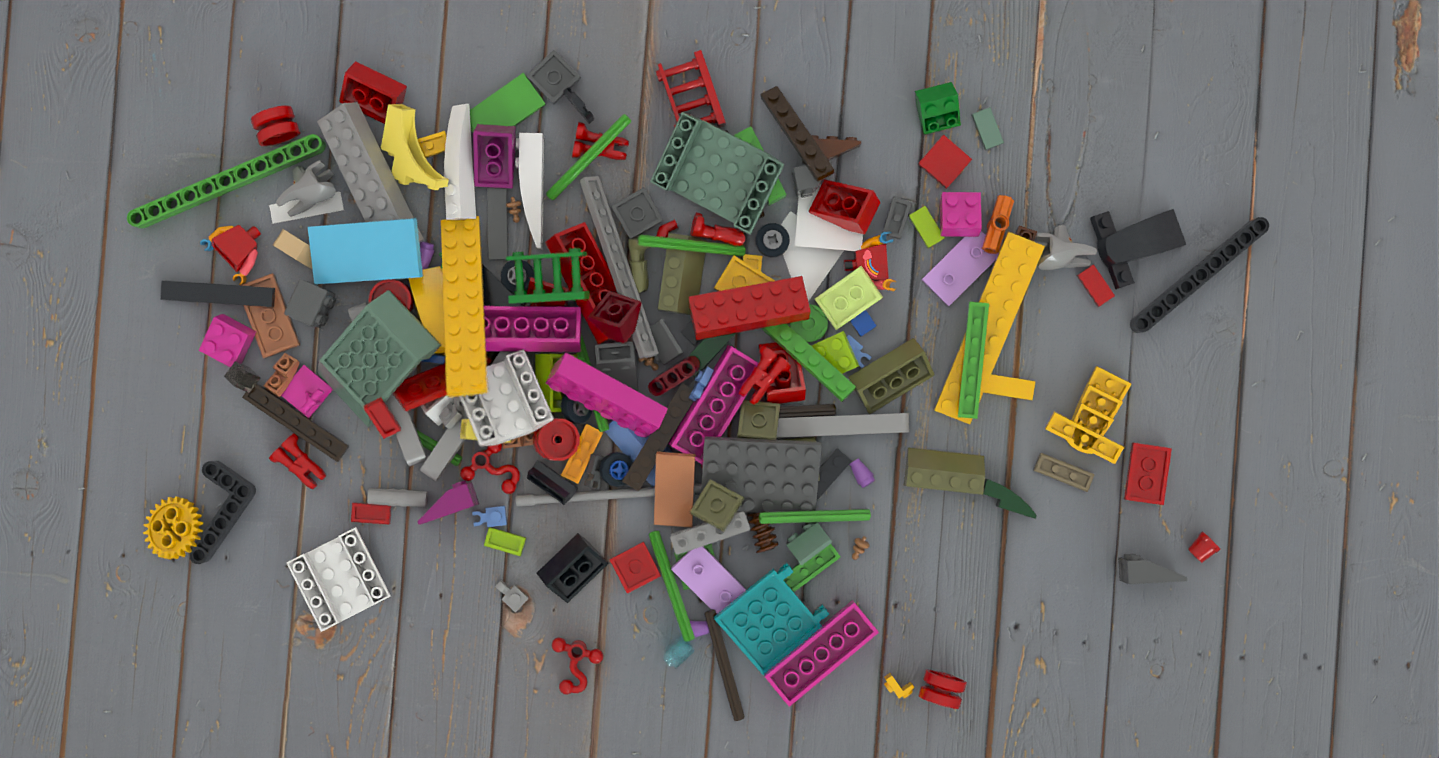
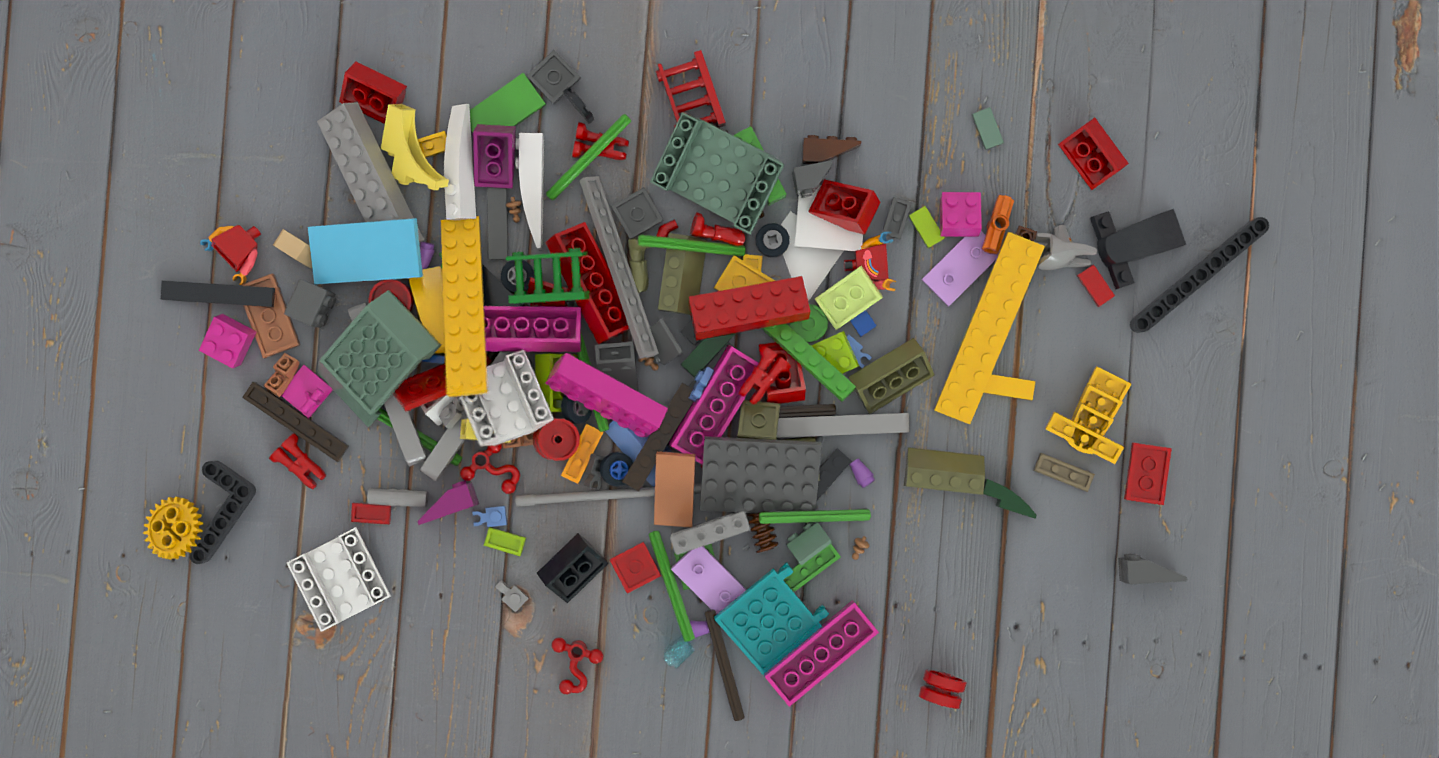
bright green beam [127,134,326,229] -> none
clear smoke brick [224,361,260,393] -> none
red wheel [250,105,301,146] -> none
white sticker [269,192,344,223] -> none
light grey piece [276,160,336,217] -> none
red tile [364,397,401,439] -> none
black piece [527,460,578,505] -> none
dark red slope [588,291,642,344] -> none
dark red beam [648,356,700,396] -> none
olive tile [690,479,744,532] -> none
dark brown plate [761,86,834,182] -> none
yellow bracket [884,673,915,699] -> none
green slope [915,82,961,135] -> none
red tile [918,134,972,189] -> none
bright green plate [958,301,989,419] -> none
red piece [1188,531,1221,563] -> none
none -> red slope [1058,118,1129,190]

